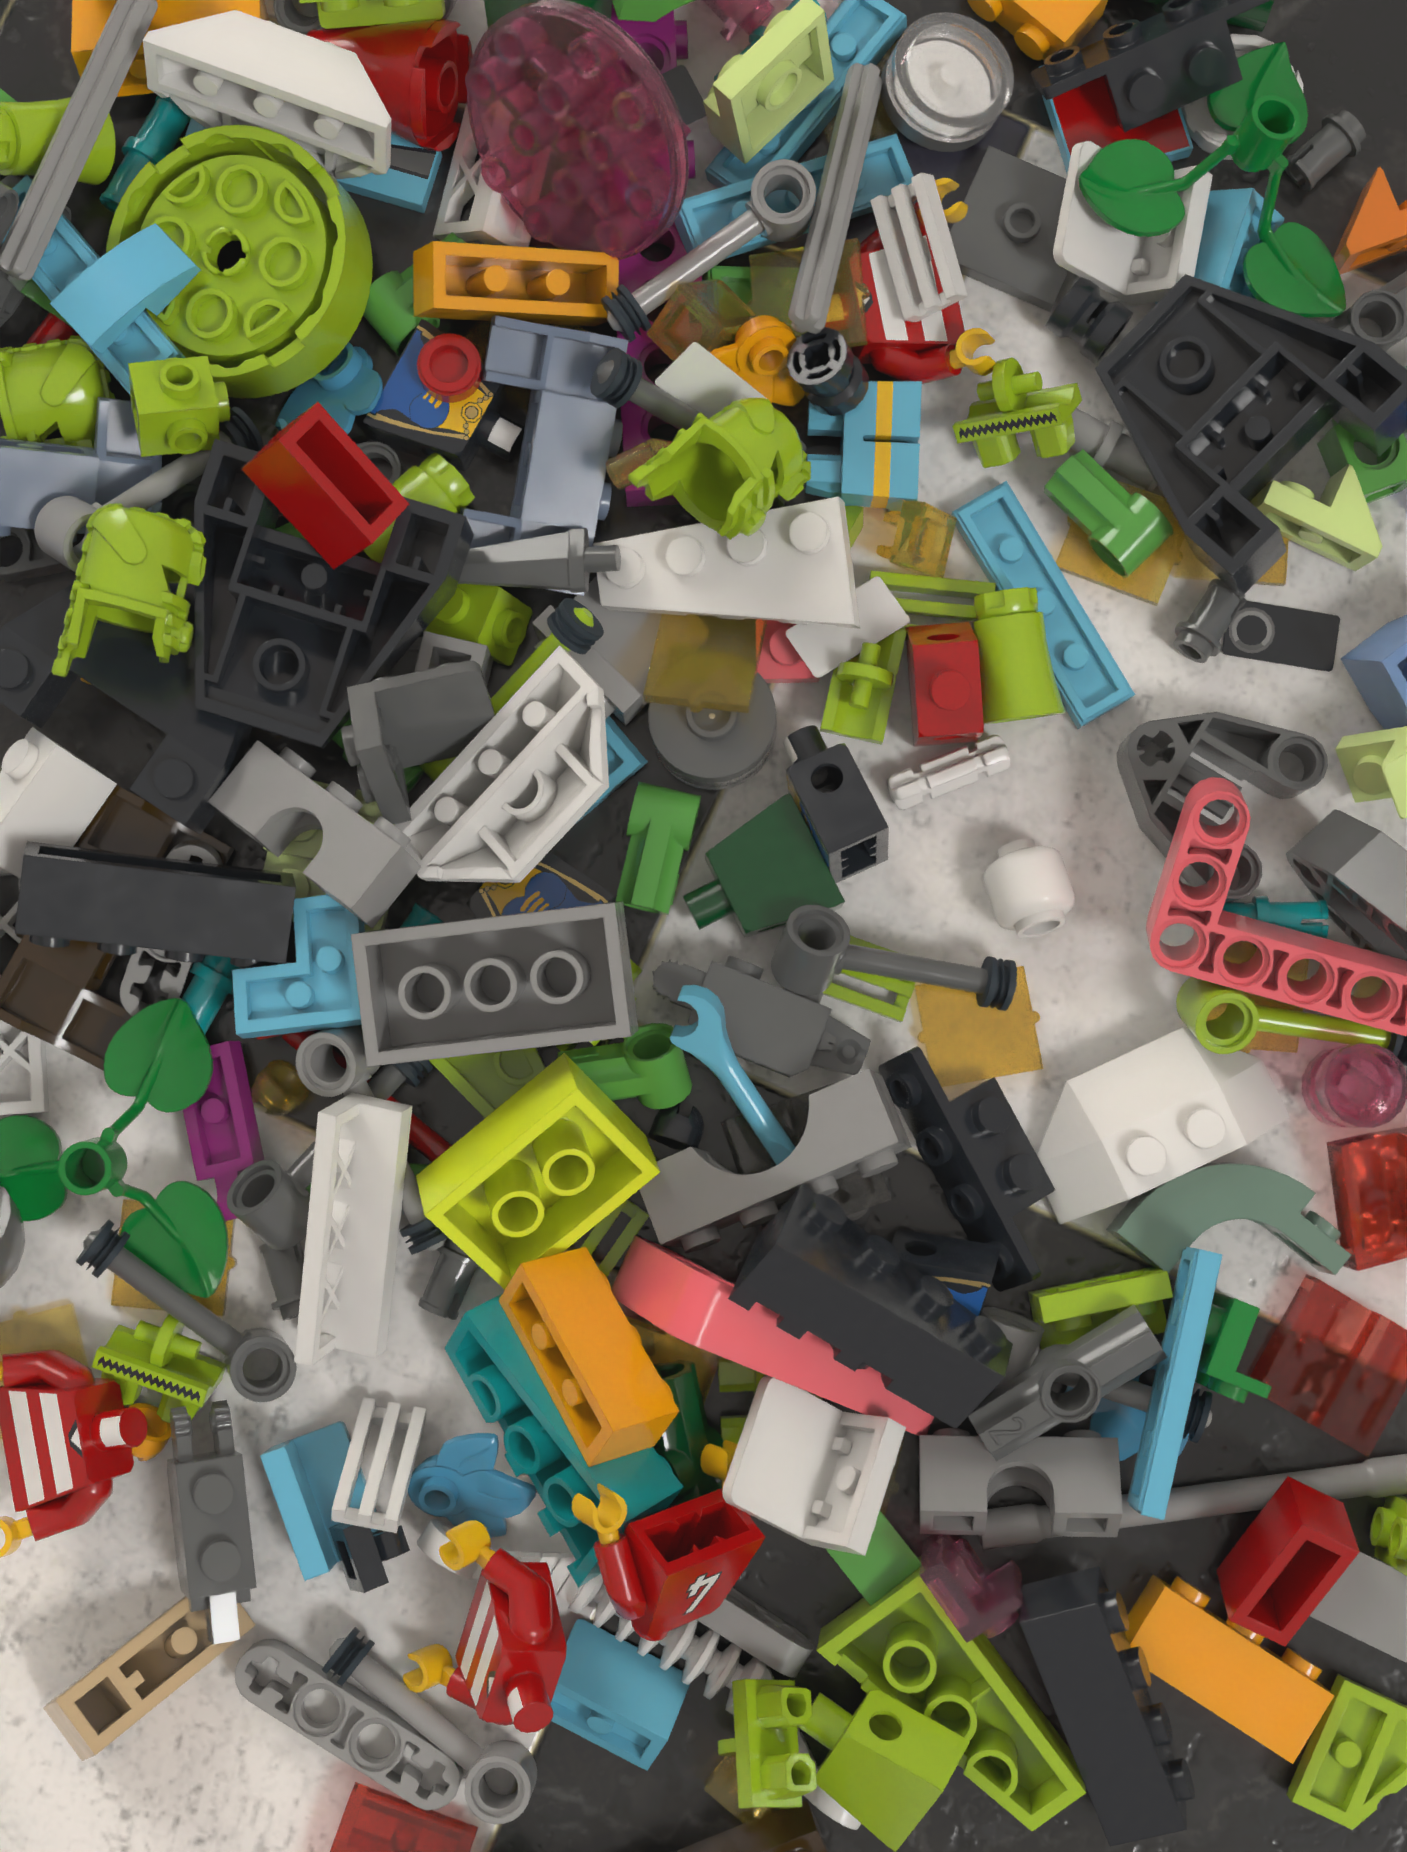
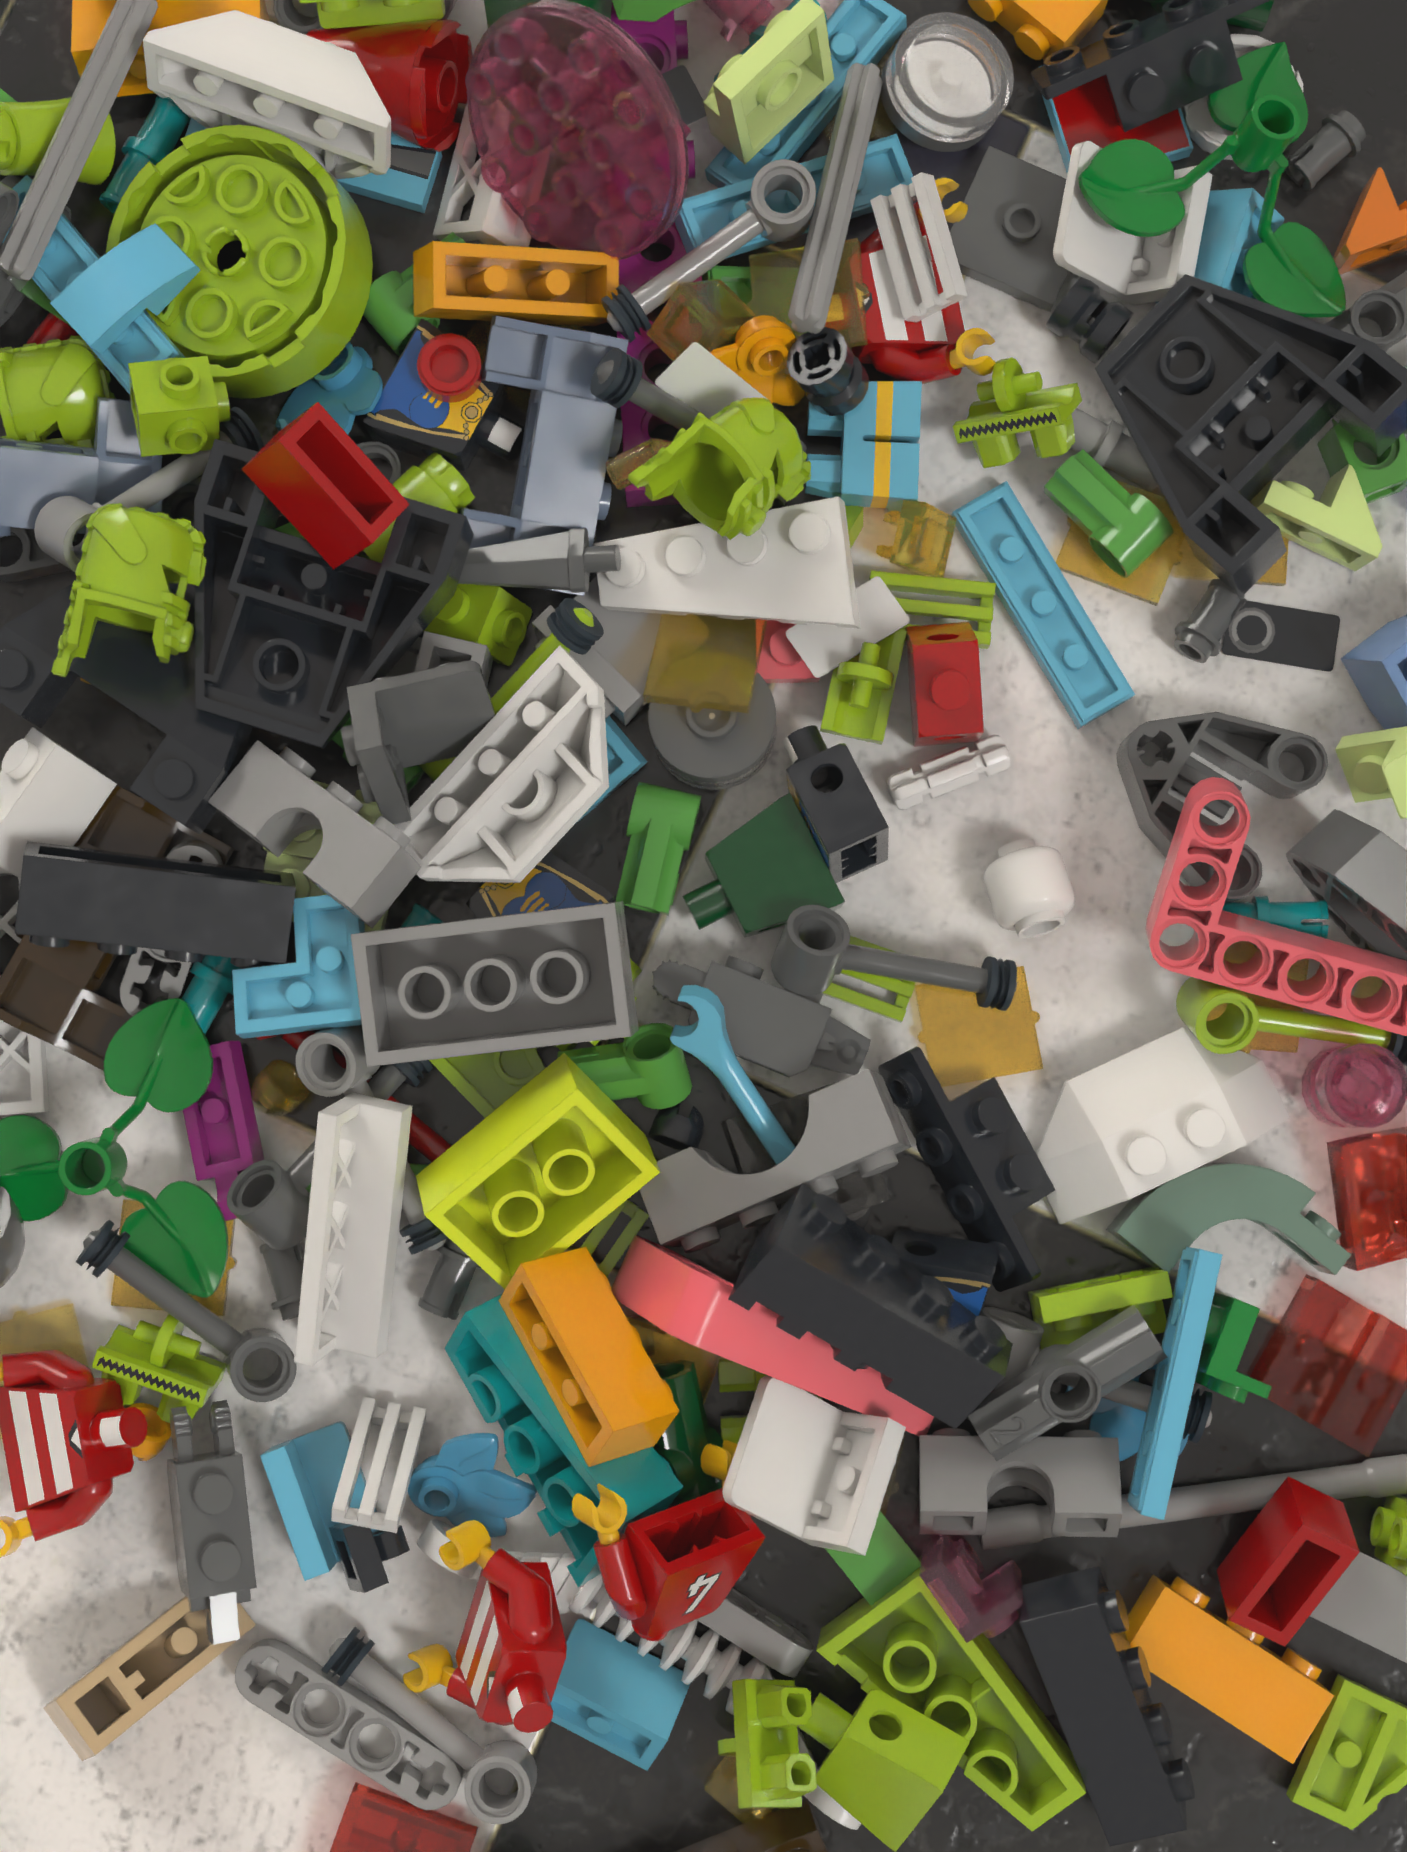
lime plant [973,587,1066,725] -> none

